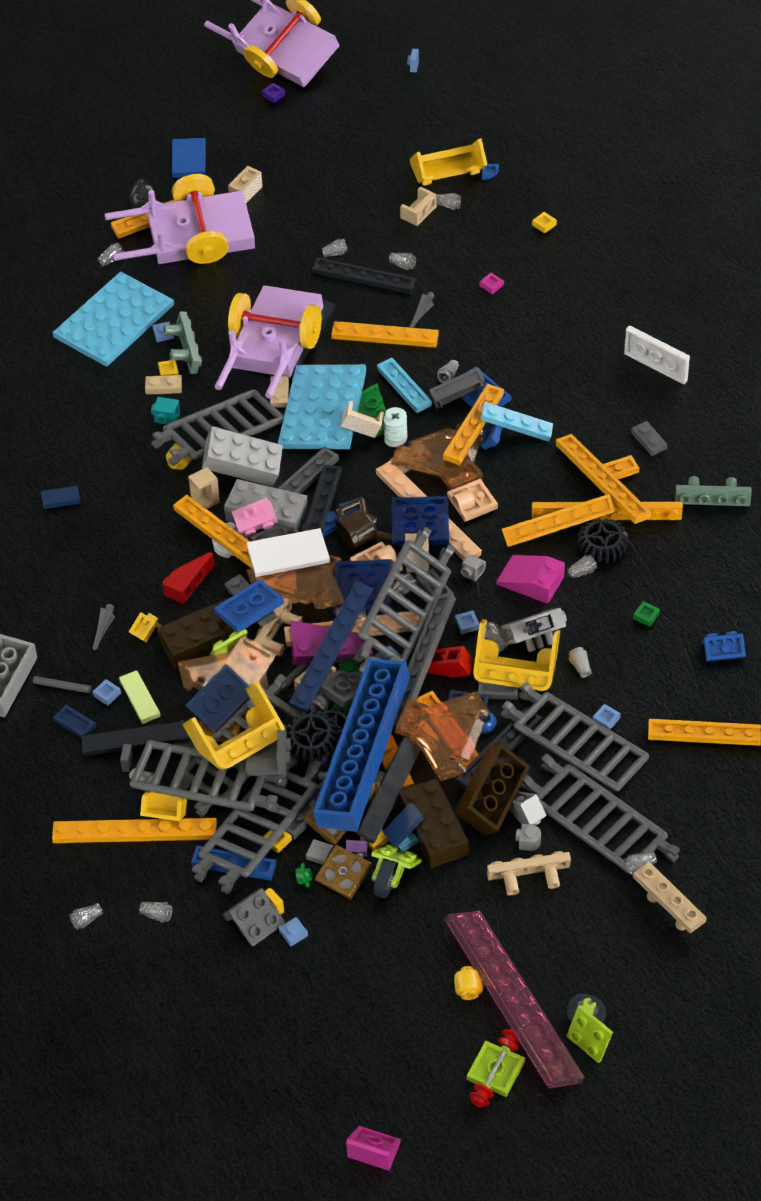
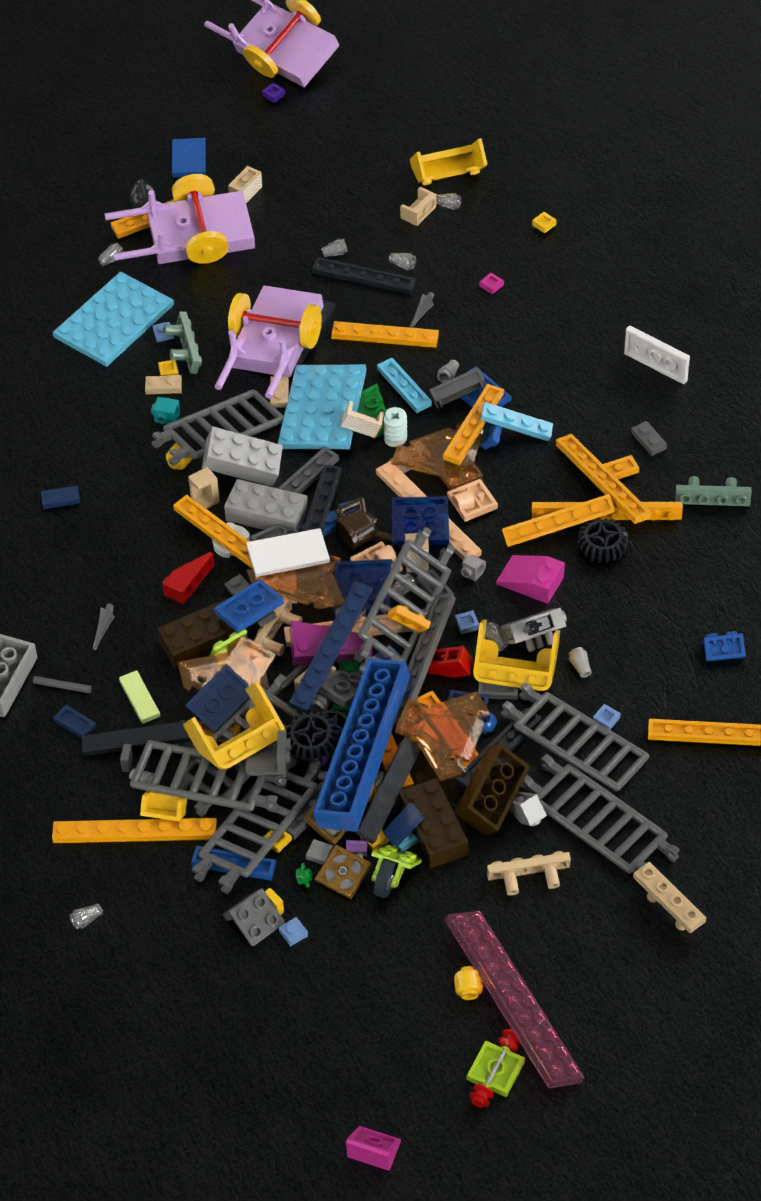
medium blue plate [93,679,121,706] -> none
yellow bracket [129,612,162,642] -> none
clear cone [140,902,172,923] -> none
bright pink brick [232,498,278,536] -> none
medium blue plate [407,49,419,72] -> none
blue tile [482,164,499,180] -> none
light grey plate [516,824,541,851] -> none
clear cone [567,555,597,579] -> none
lime plate [567,994,613,1063] -> none
clear cone [624,852,656,874] -> none
green plate [633,601,660,627] -> none
none -> light orange plate [387,605,431,633]

